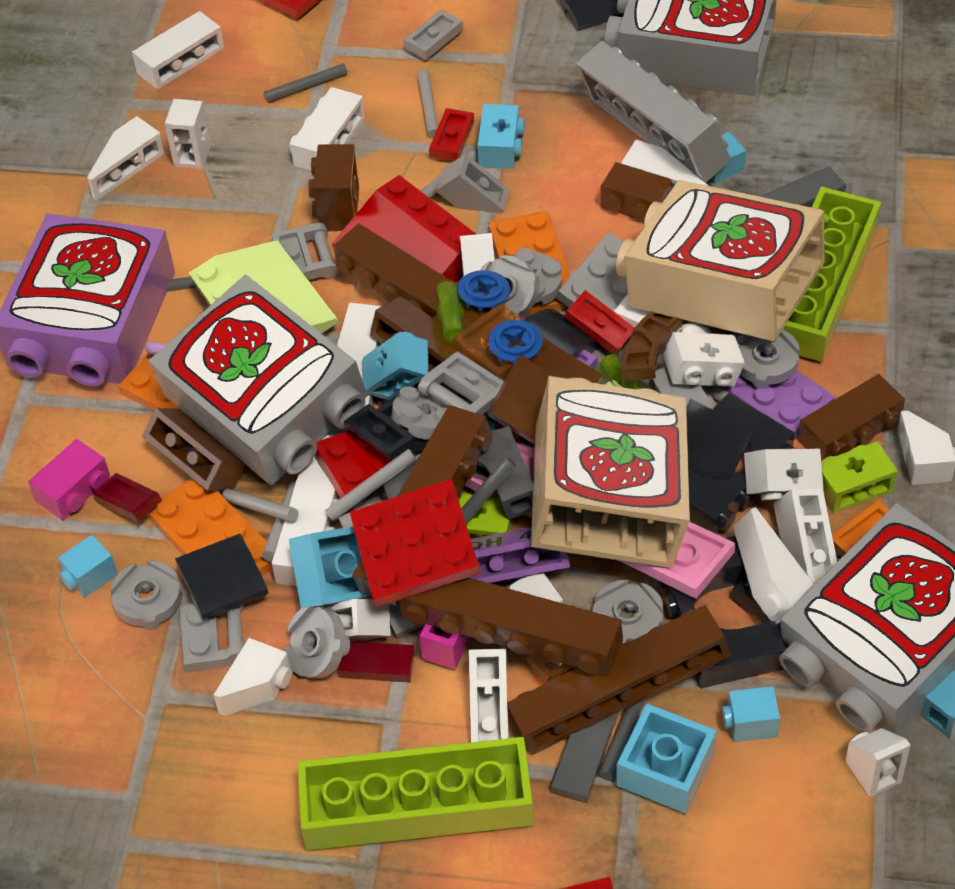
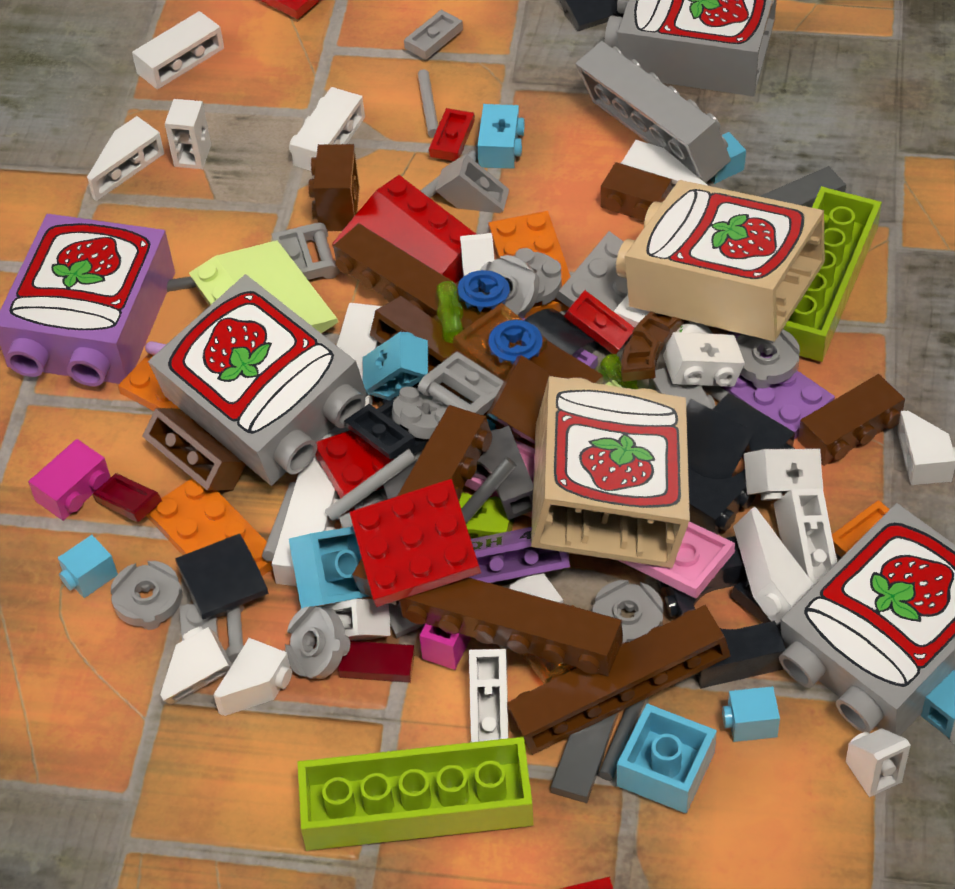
light grey bar [222,488,298,522] -> none
dark grey bar [263,63,347,103] -> none
lime brick [821,441,898,514] -> none
none -> white slope [160,626,232,705]

